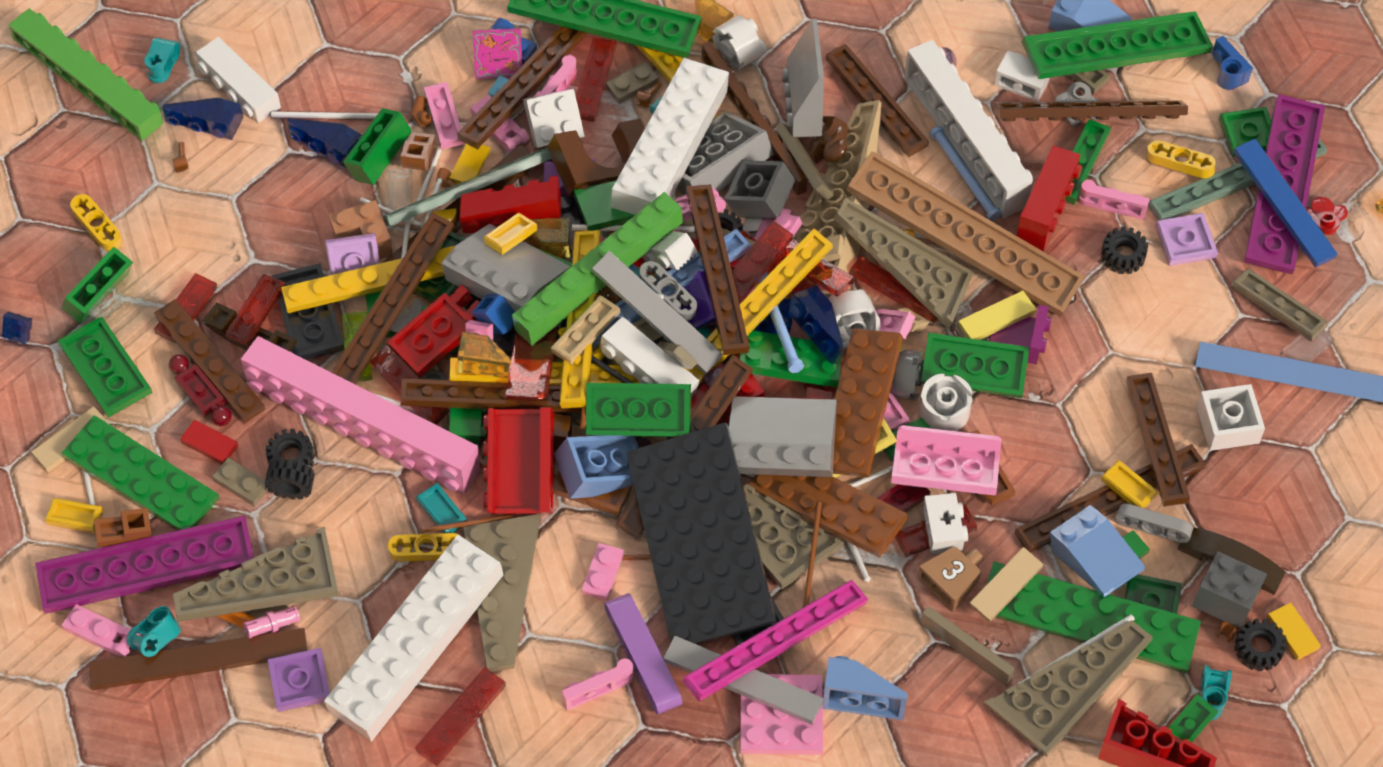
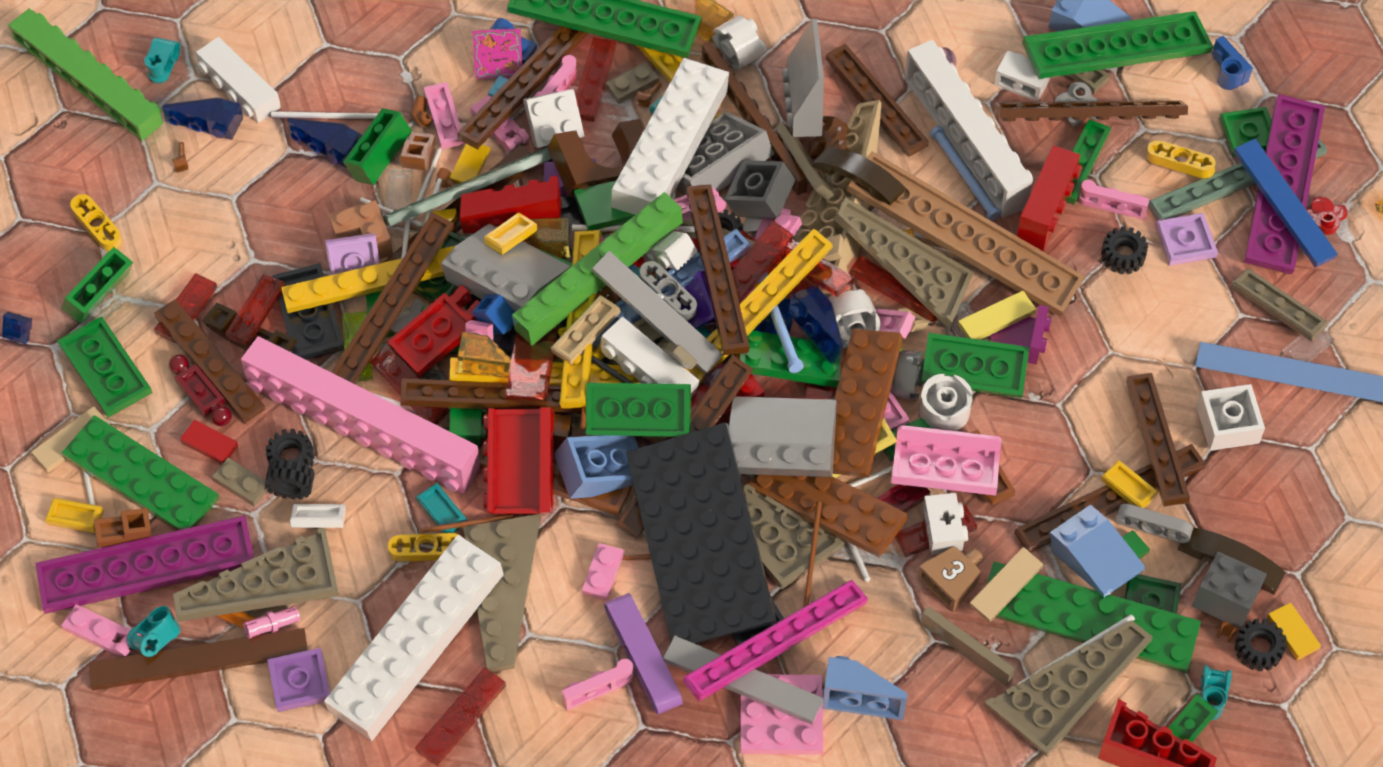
none -> white tile [290,504,346,528]
none -> dark brown slope [812,148,906,206]

